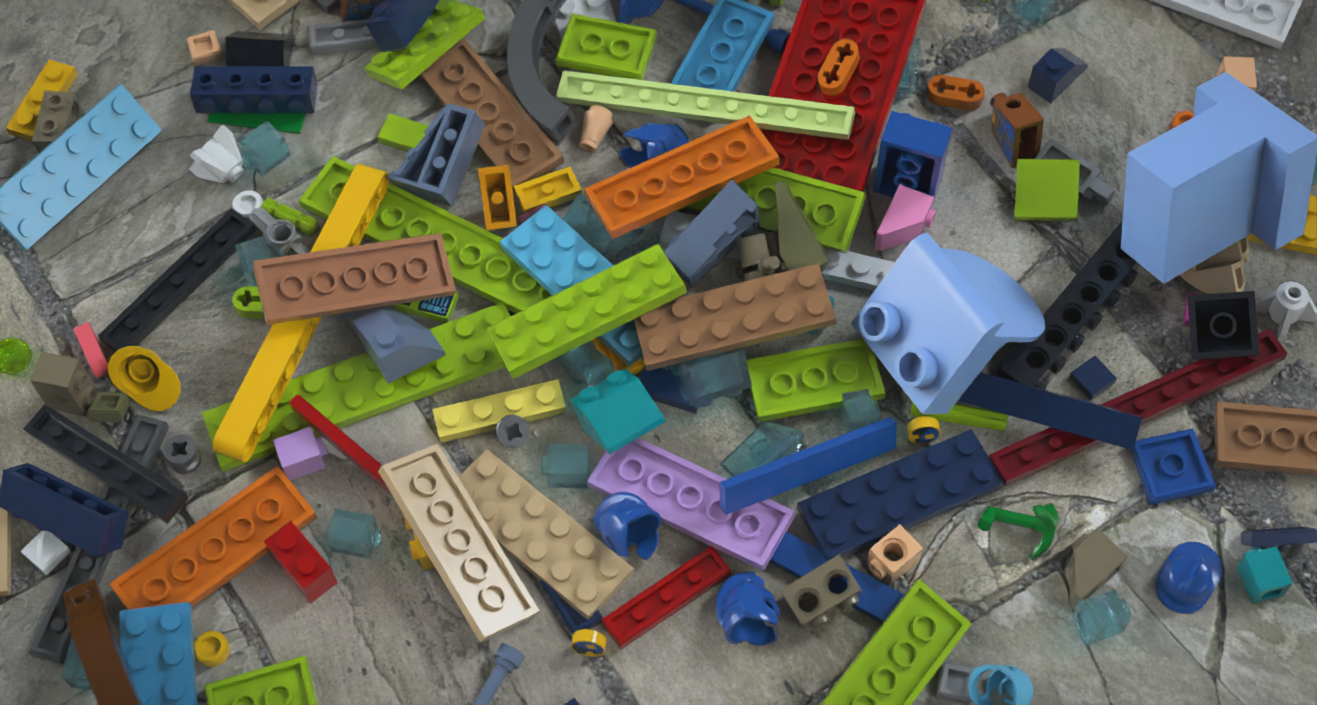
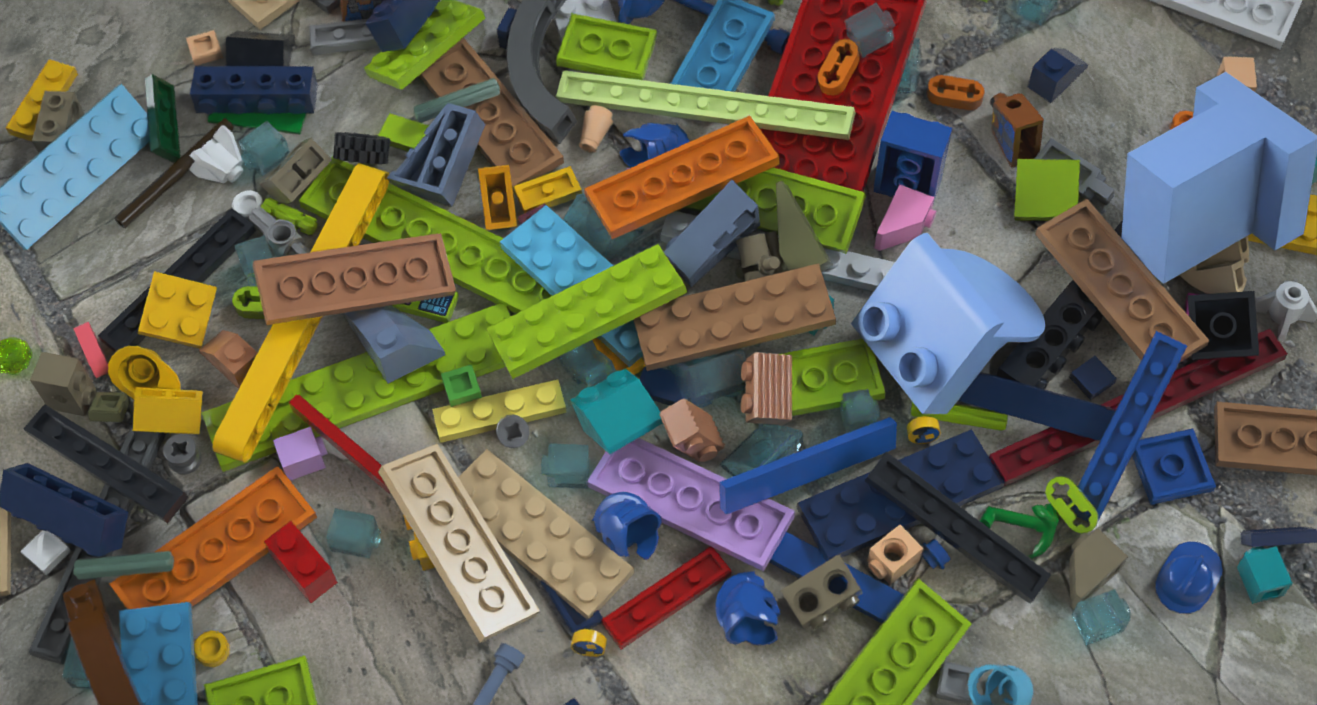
none -> sand green axle [73,551,174,579]
none -> dark brown piece [114,118,234,228]
none -> yellow hinge [132,387,203,434]
none -> yellow plate [138,271,217,349]
none -> dark green tile [145,74,181,163]
none -> nougat slope [199,330,258,389]
none -> dark tan brick [260,138,332,205]
none -> black tyre [333,132,390,164]
none -> sand green axle [413,78,500,123]
none -> bright green tile [441,365,482,407]
none -> dark blue tile [497,7,517,50]
none -> nougat brick [659,399,725,462]
none -> nougat brick [741,352,792,425]
none -> clear light blue brick [845,3,895,58]
none -> black plate [864,452,1051,604]
none -> blue plate [921,538,951,570]
none -> medium nougat plate [1035,199,1209,363]
none -> lime beam [1045,476,1099,534]
none -> blue tile [1068,331,1187,523]

